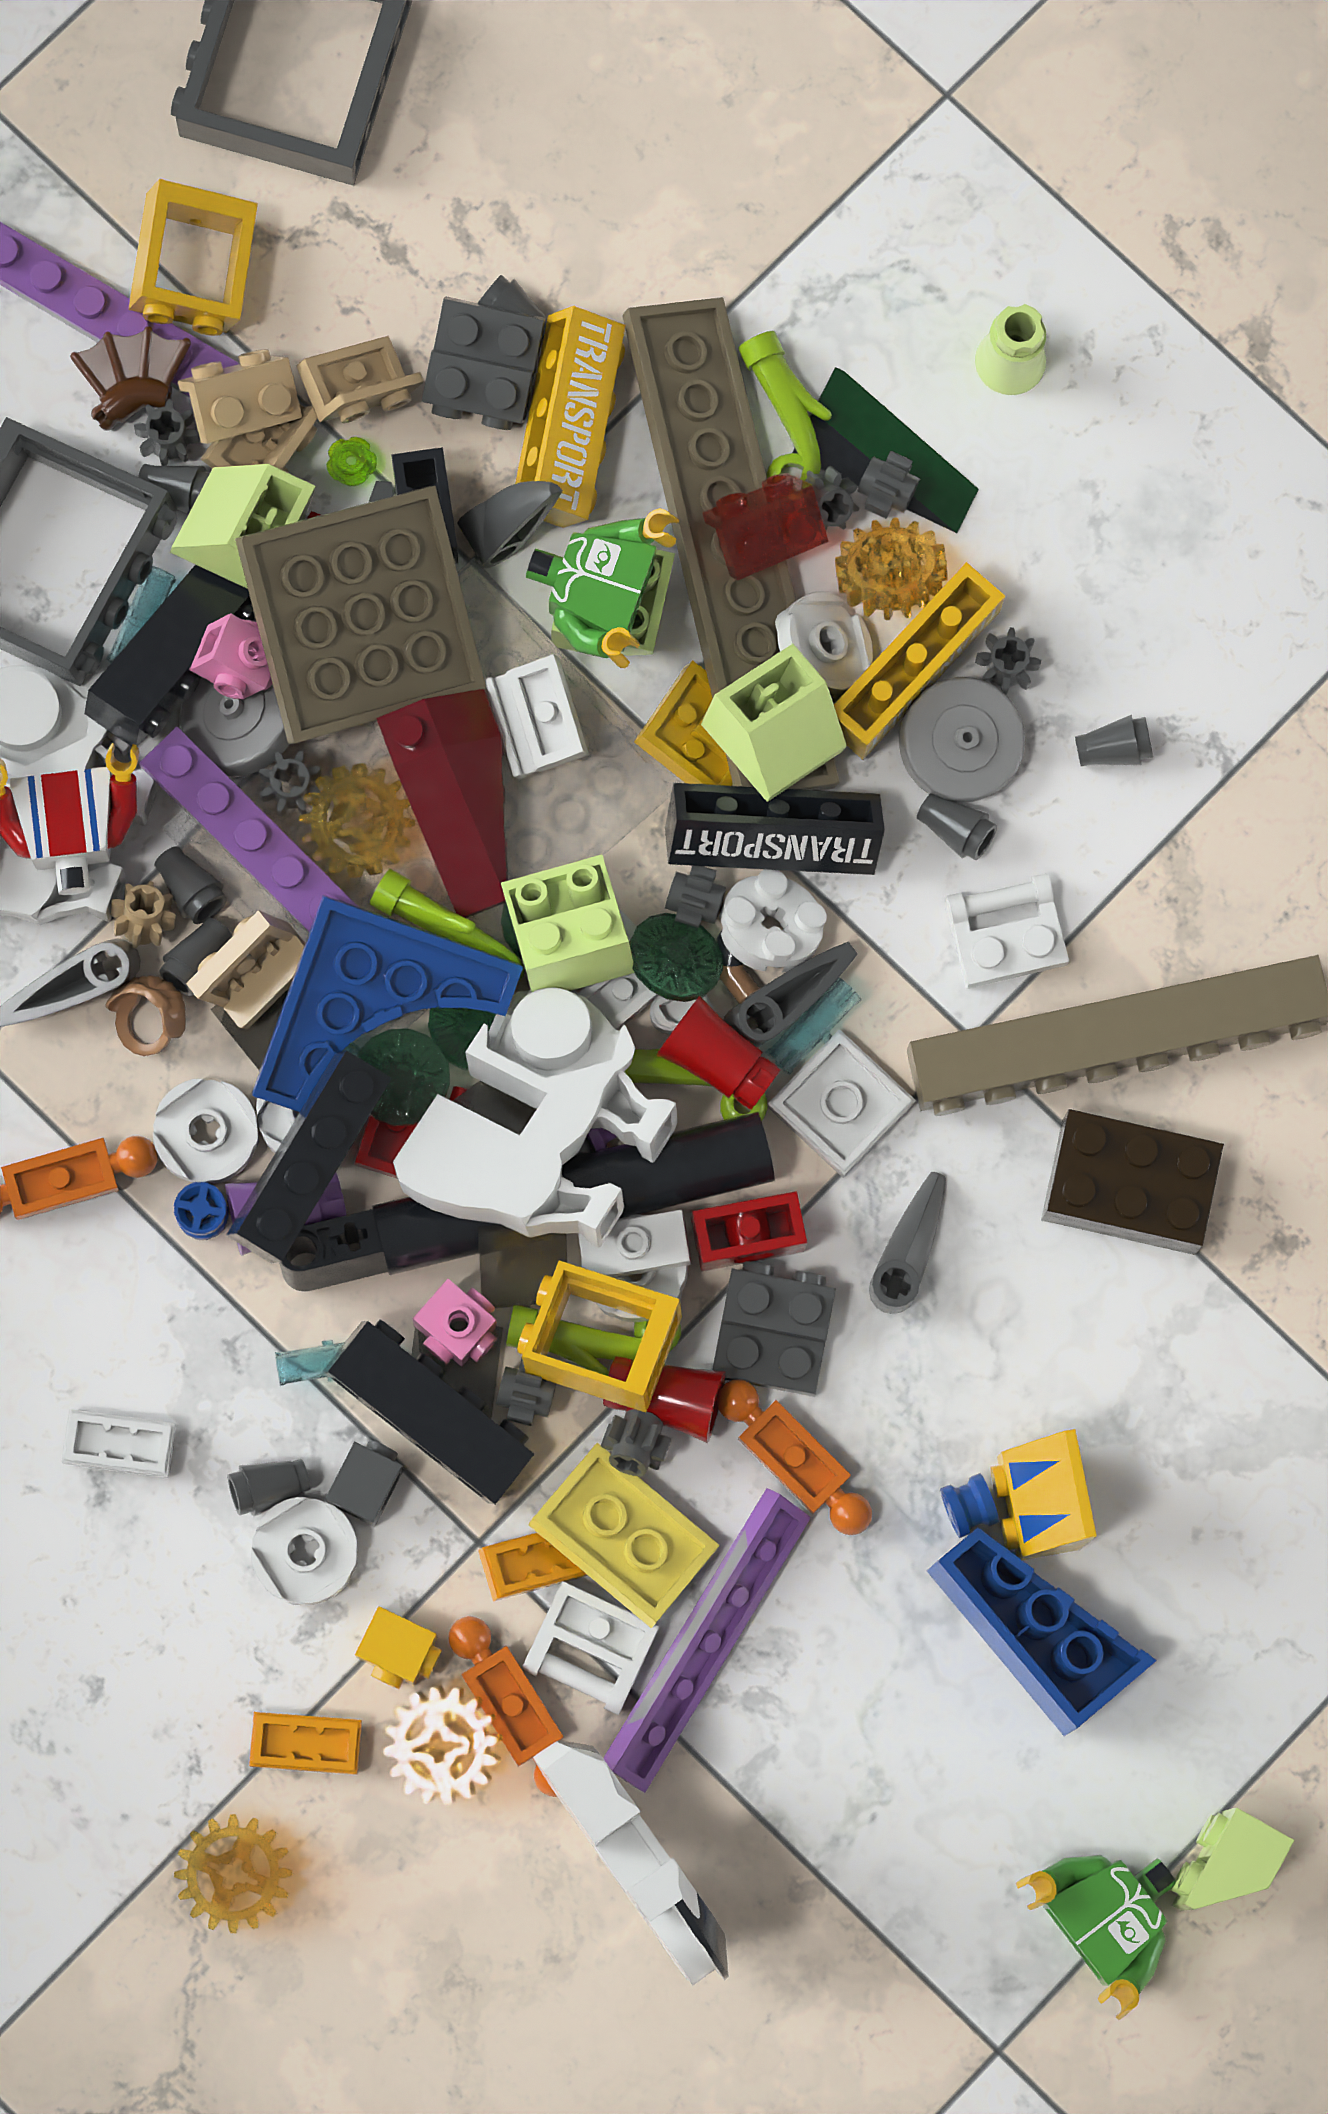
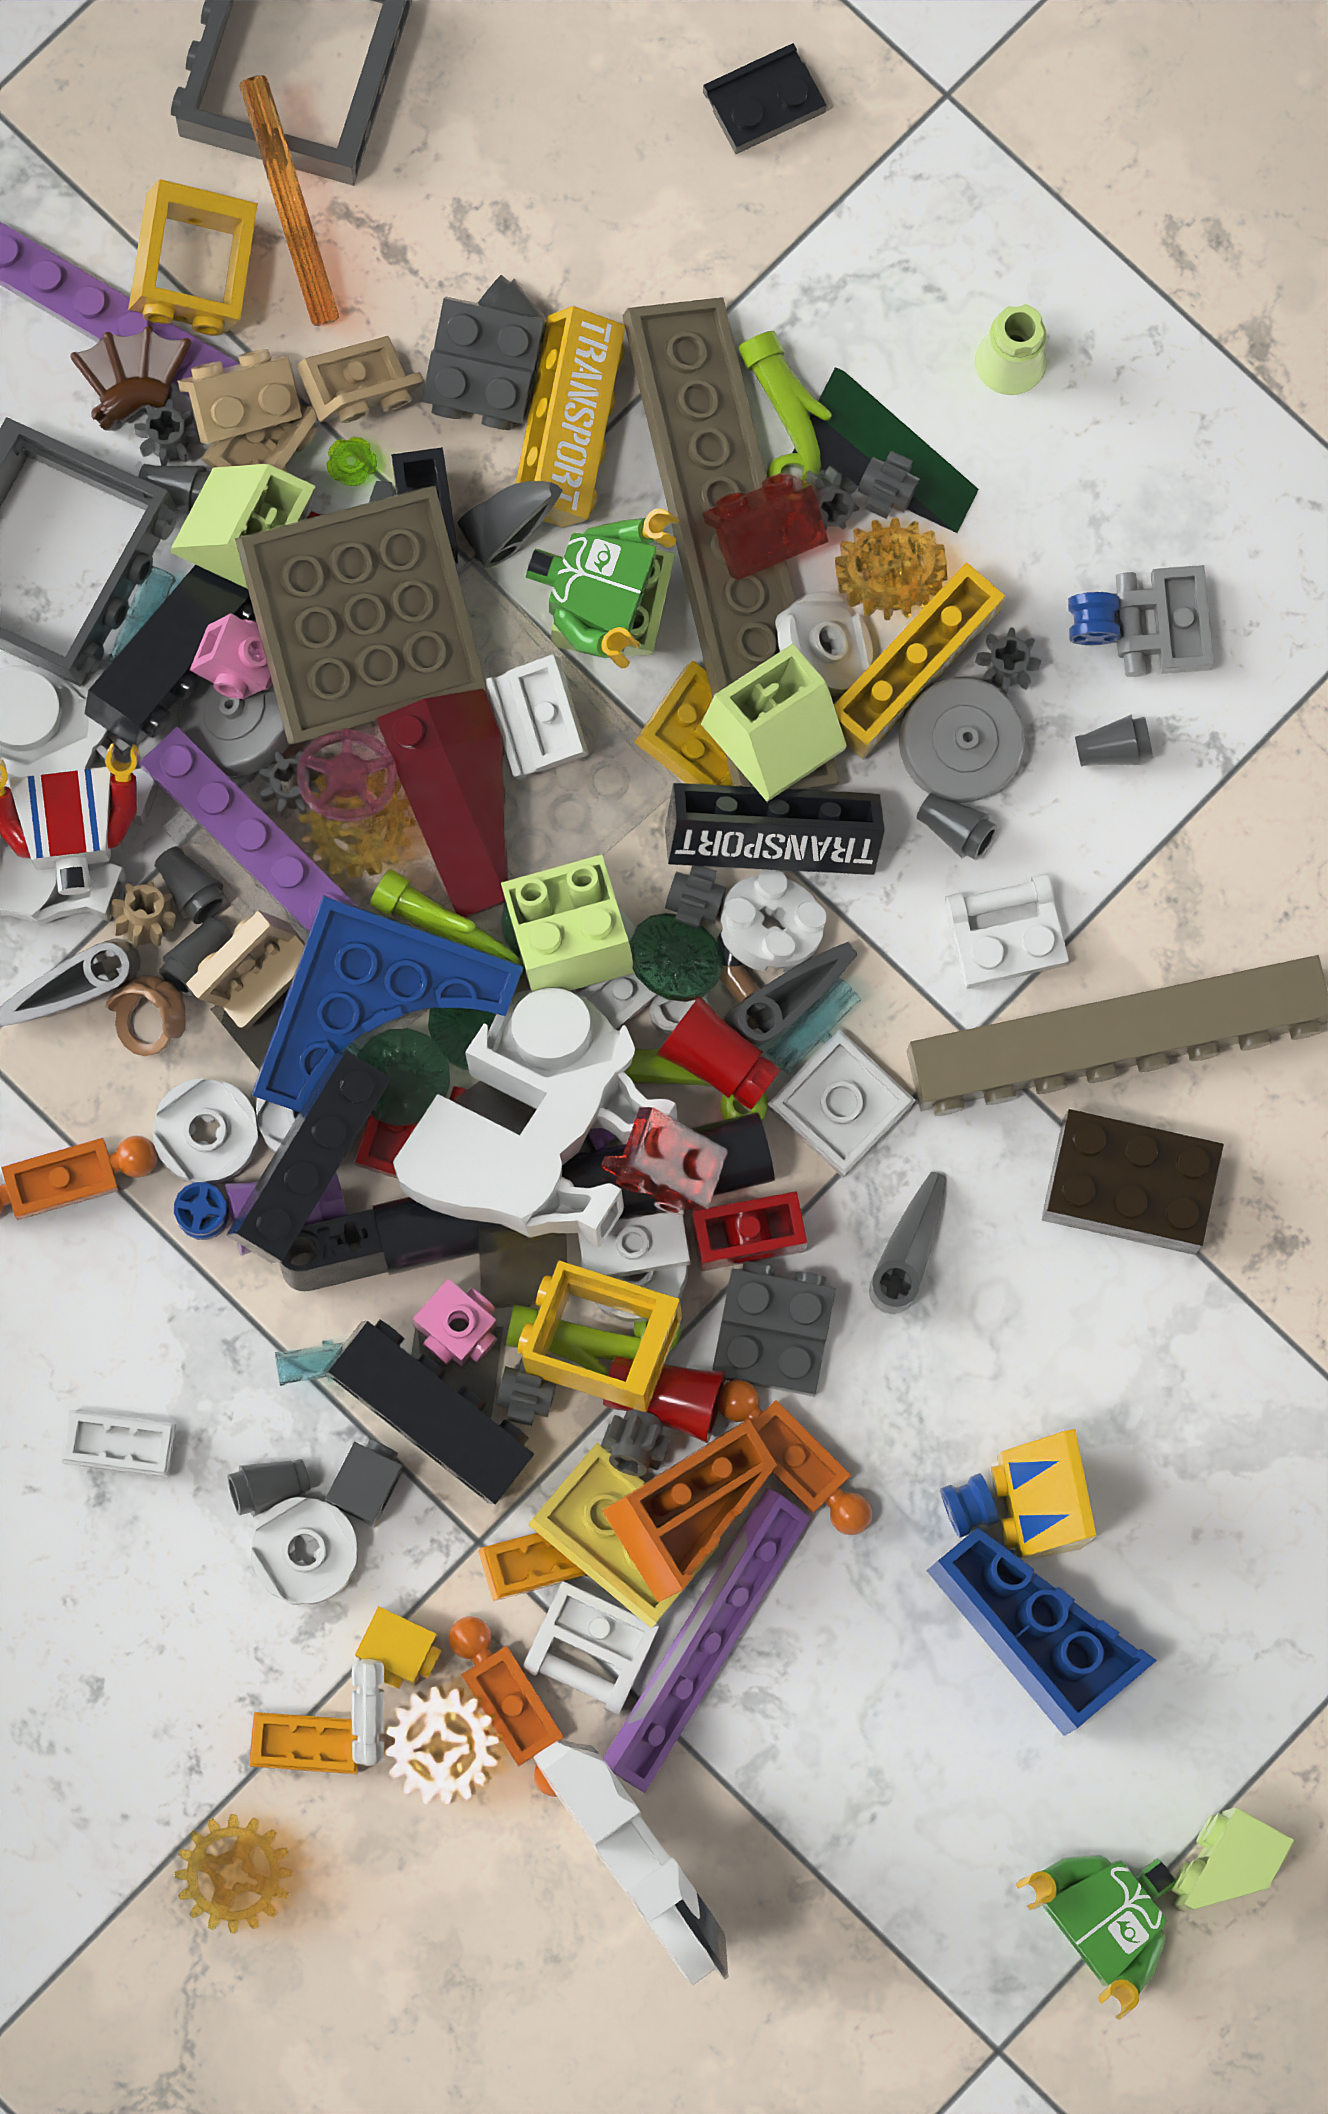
none -> clear orange axle [239,75,339,326]
none -> clear pink wheel [297,728,397,821]
none -> white axle [352,1659,384,1766]
none -> clear red bracket [601,1107,728,1215]
none -> orange wedge [602,1419,777,1602]
none -> black plate [703,43,827,155]
none -> blue wheel [1068,592,1121,645]
none -> light grey plate [1116,565,1214,677]

